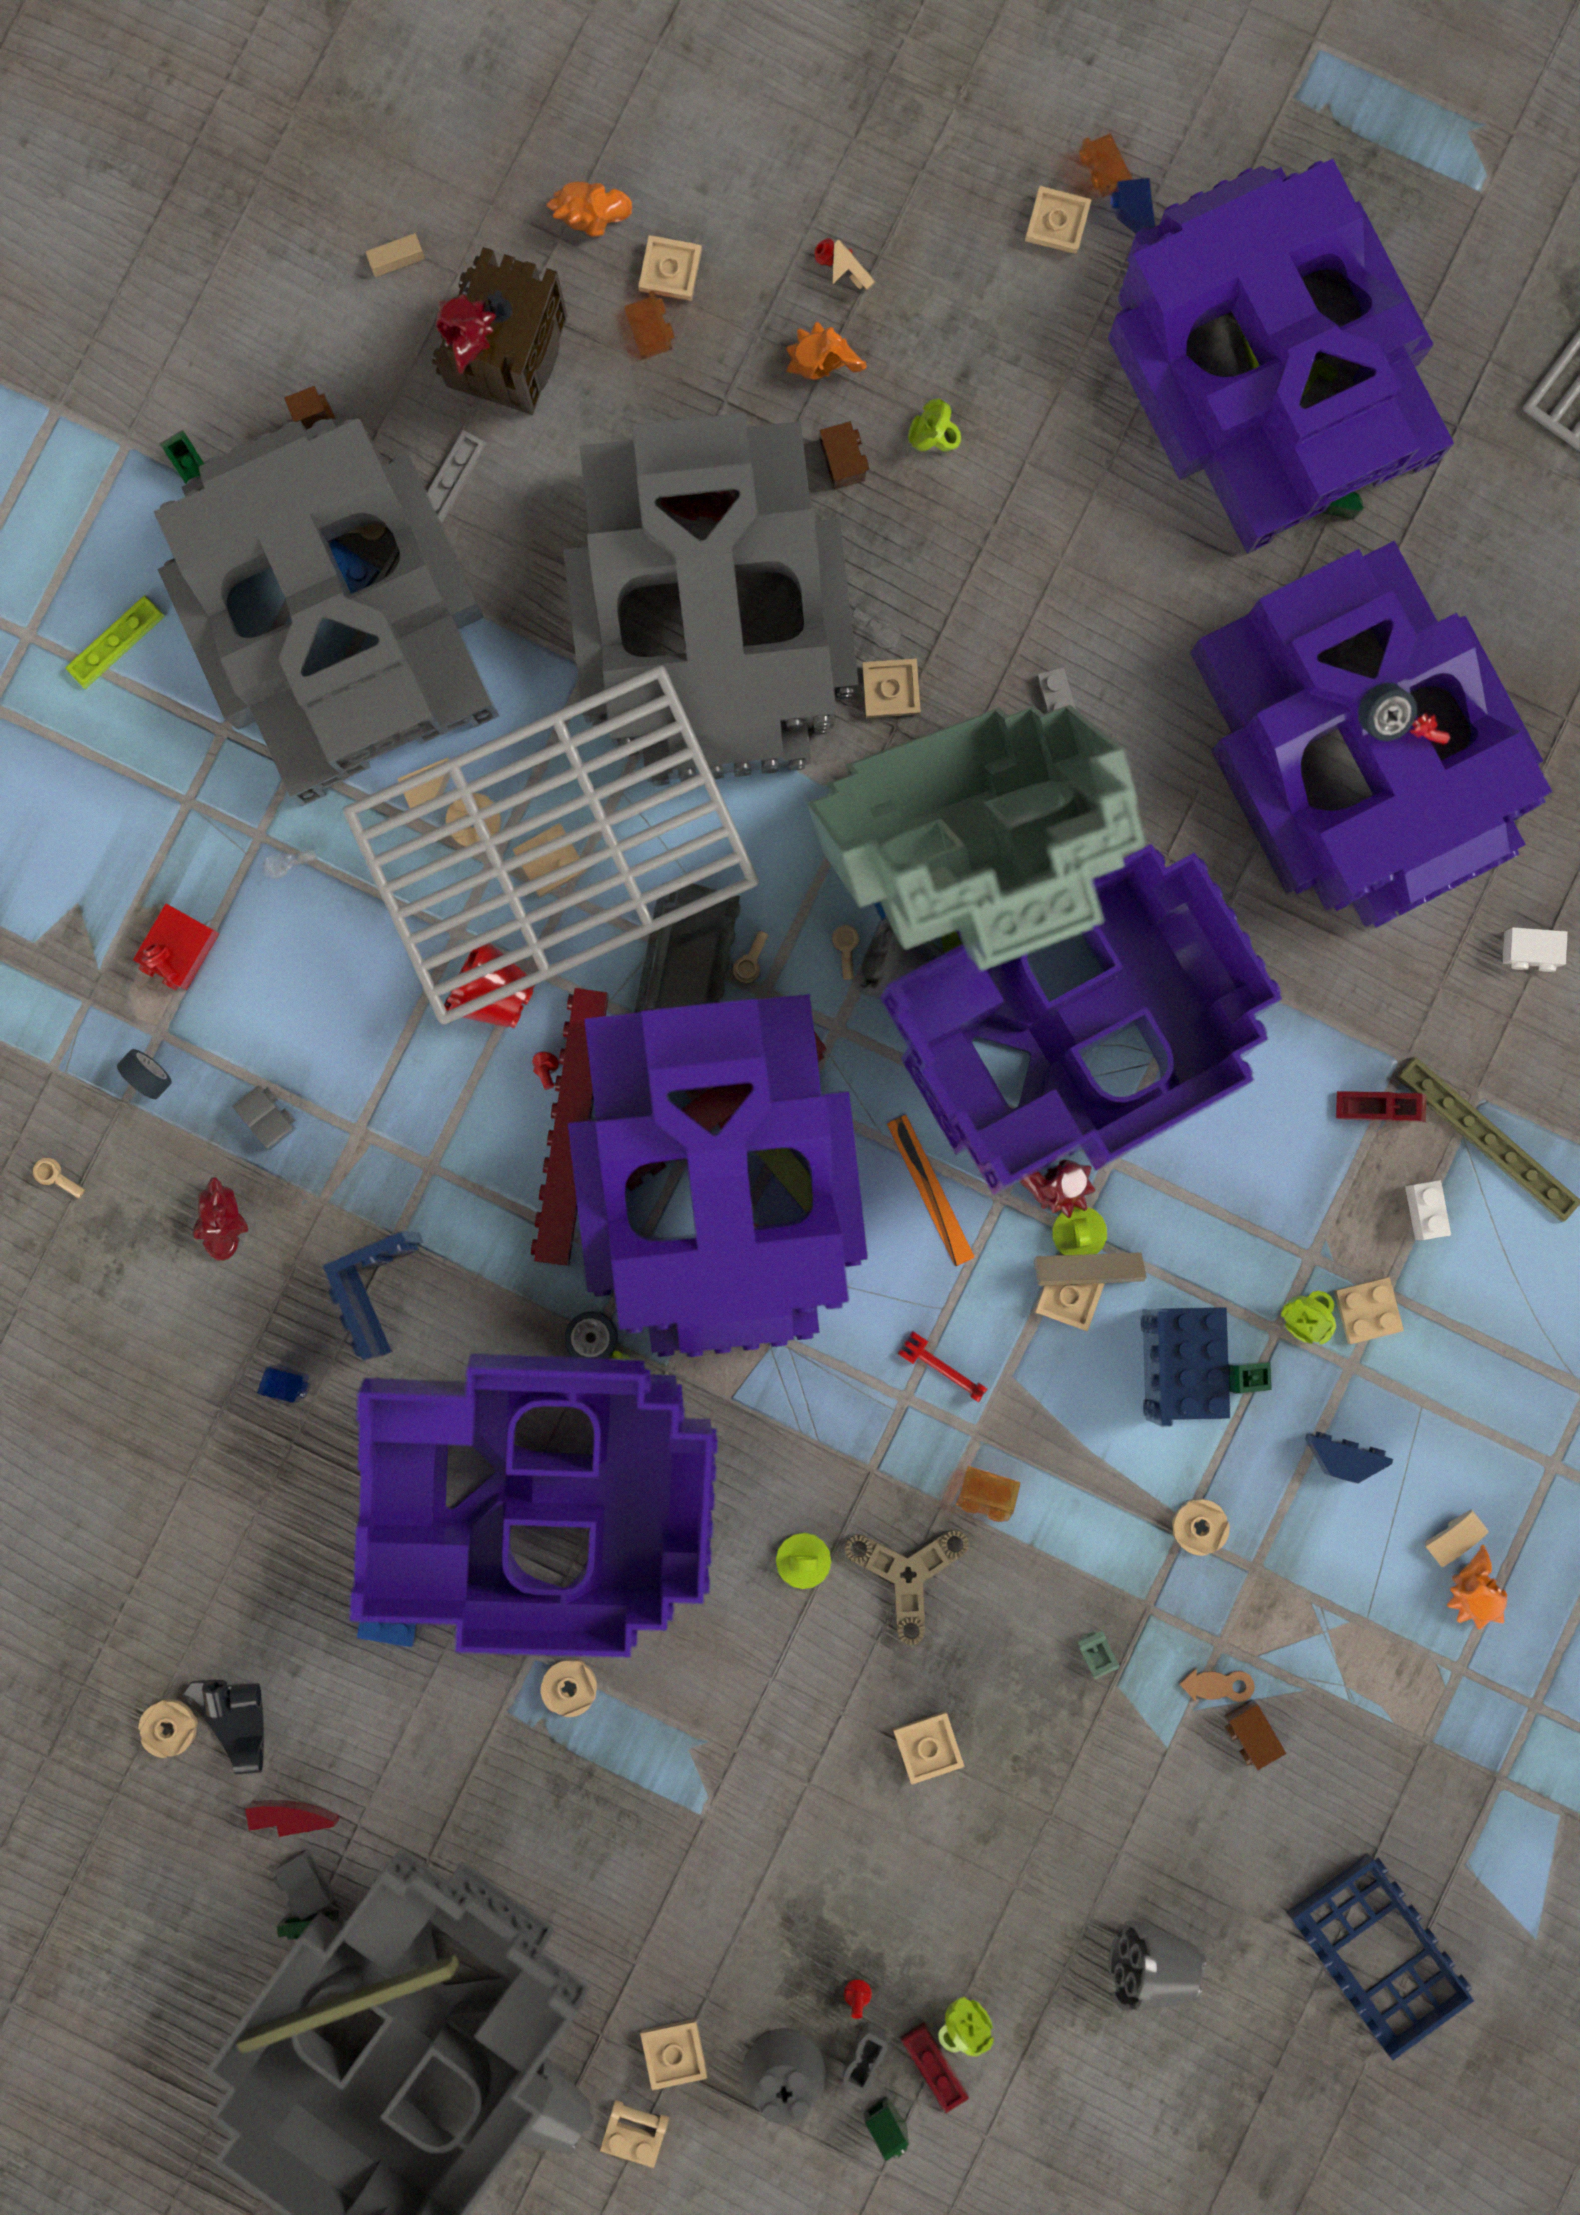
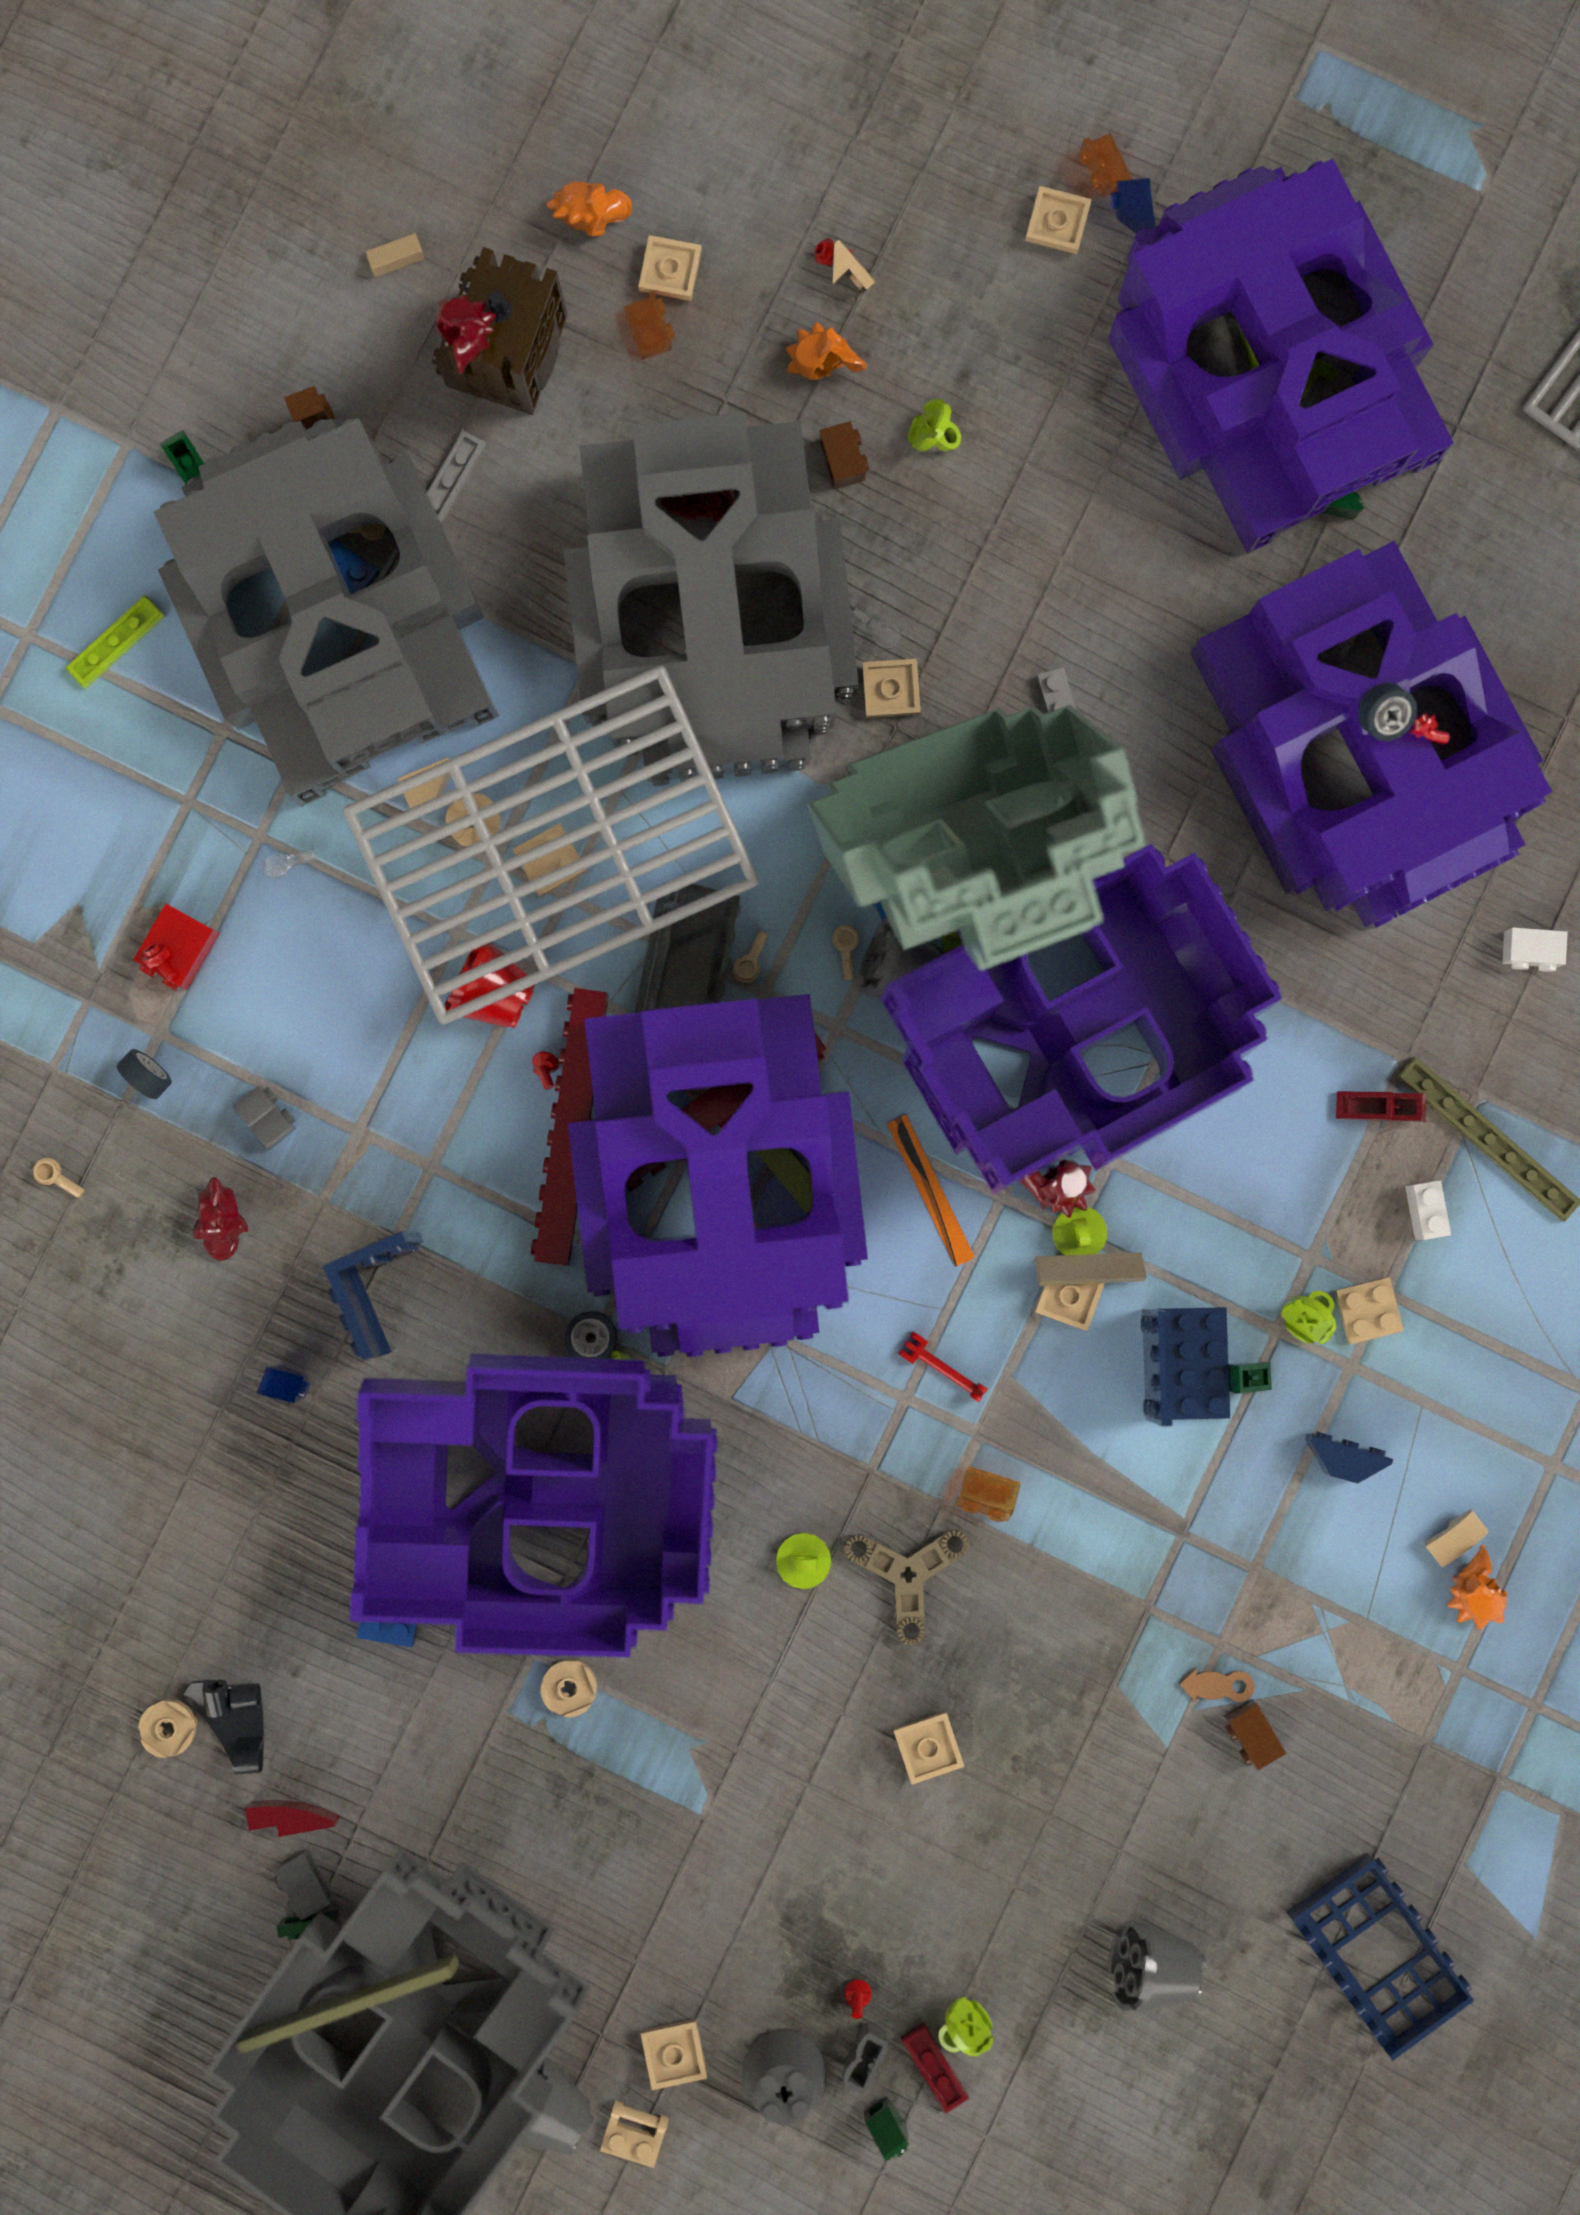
sand green bracket [1078,1631,1120,1680] -> none
tan plate [1172,1499,1230,1556] -> none

